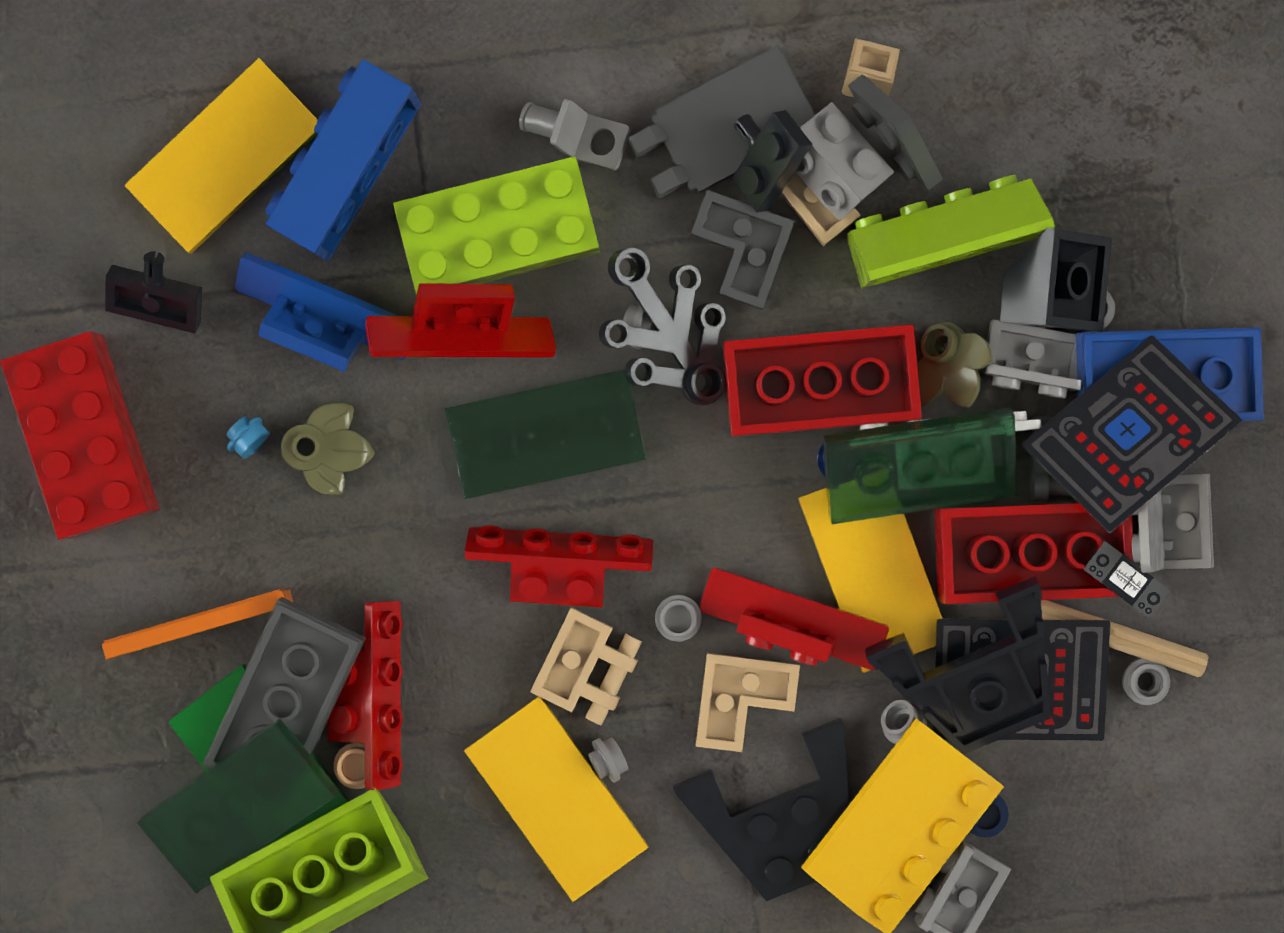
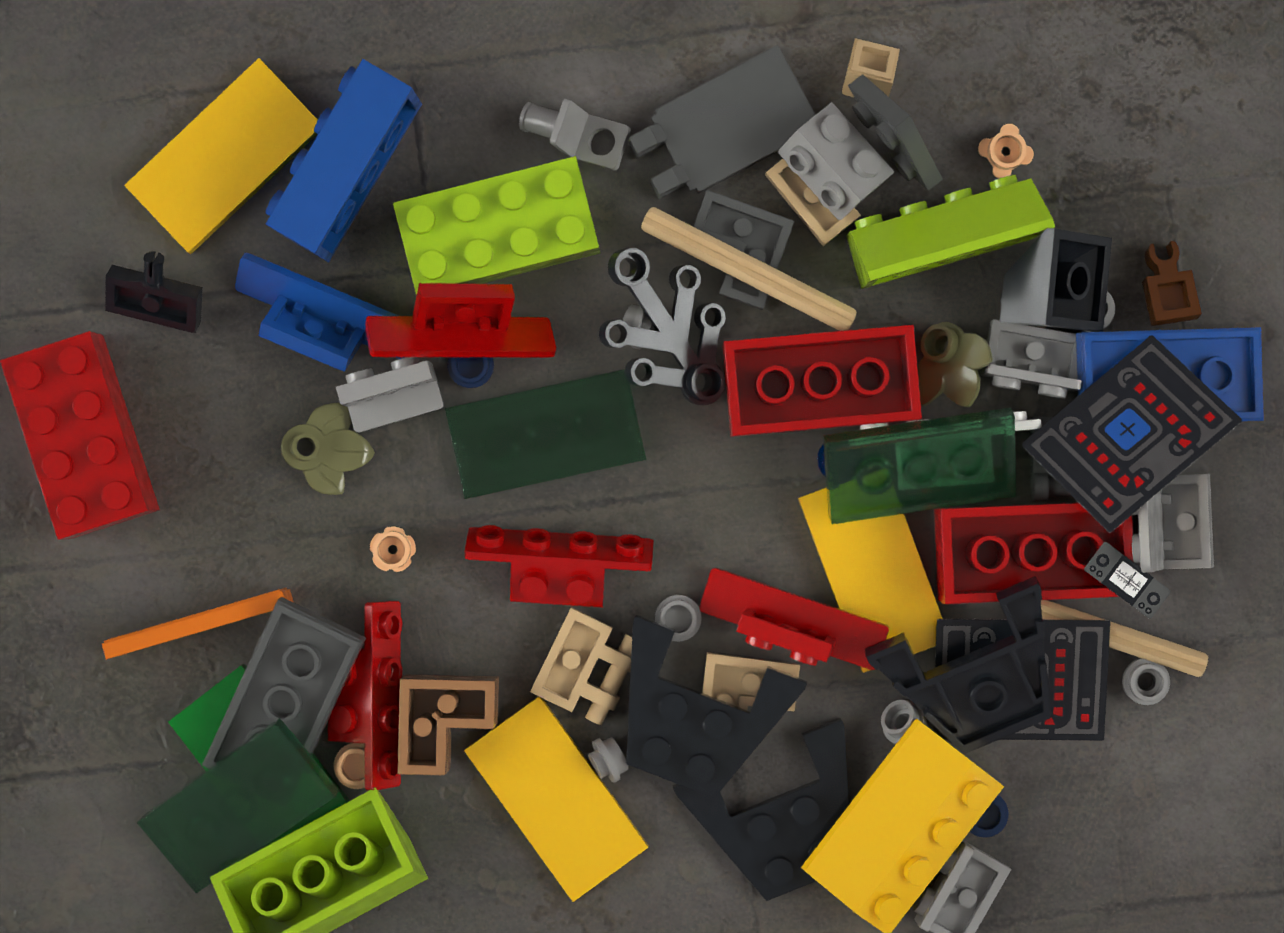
dark azure plate [227,416,270,459] -> none
black plate [732,110,812,213] -> none
none -> light grey bracket [336,357,444,433]
none -> light nougat plate [370,526,416,572]
none -> medium nougat brick [398,674,499,775]
none -> dark blue plate [447,357,494,388]
none -> black wing [626,615,807,798]
none -> tan axle [641,207,857,331]
none -> light nougat plate [978,124,1034,179]
none -> reddish brown plate [1142,241,1202,326]

